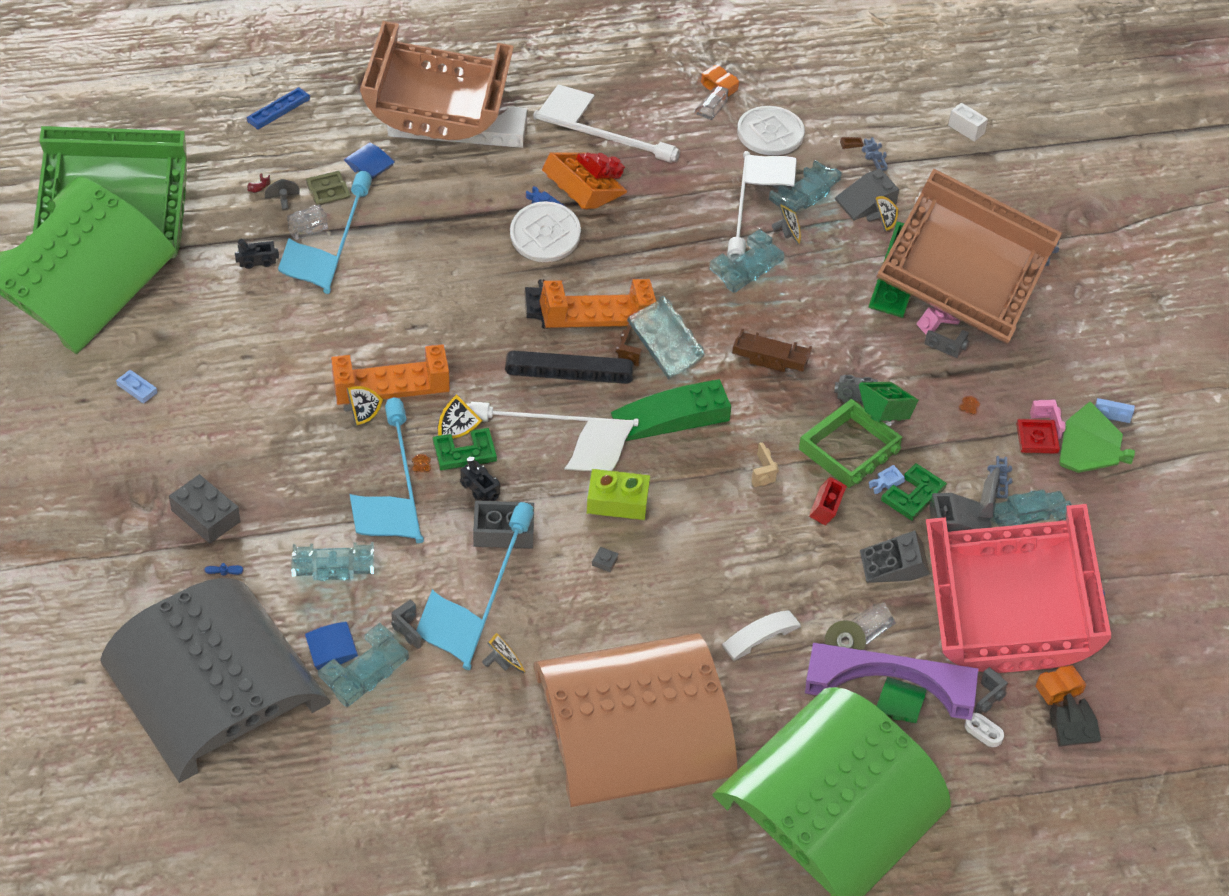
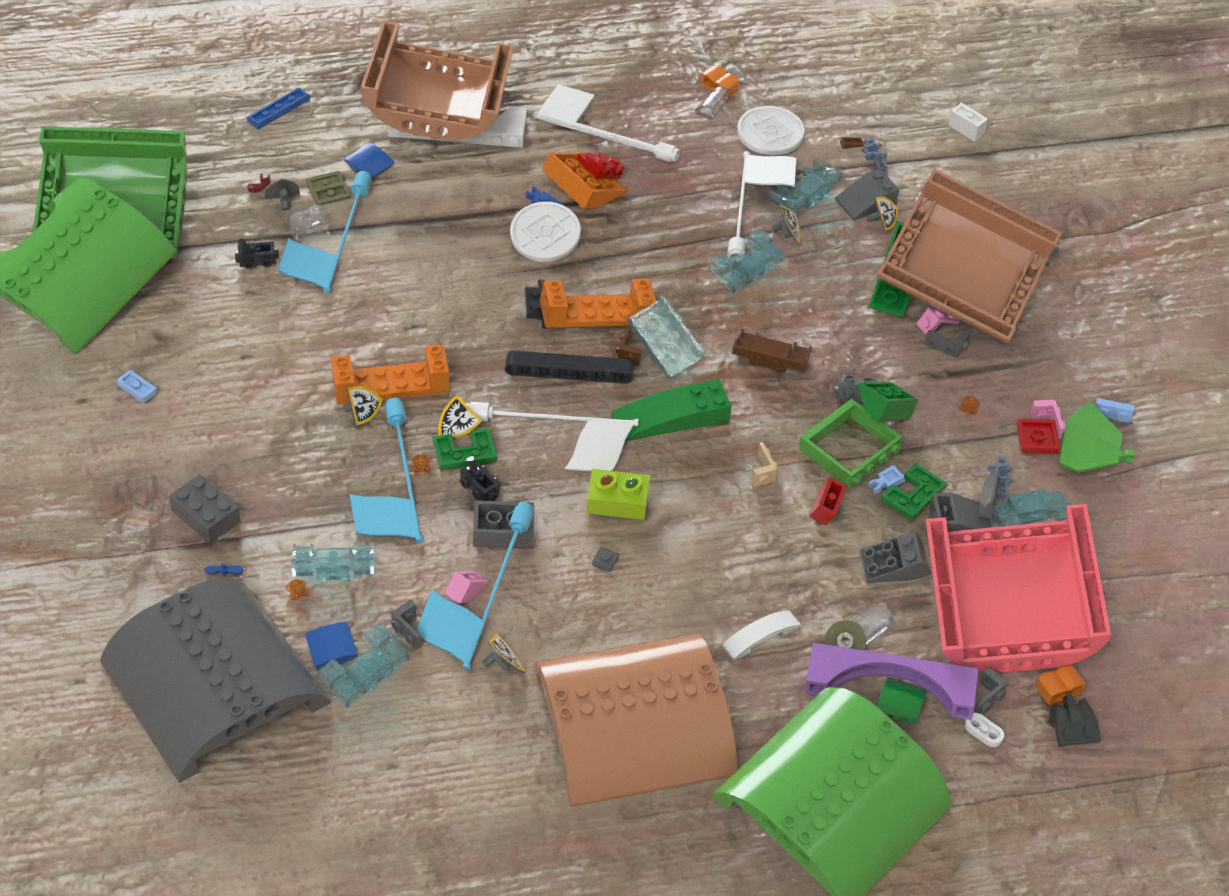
none -> clear orange plate [286,579,309,600]
none -> bright pink slope [445,571,489,604]

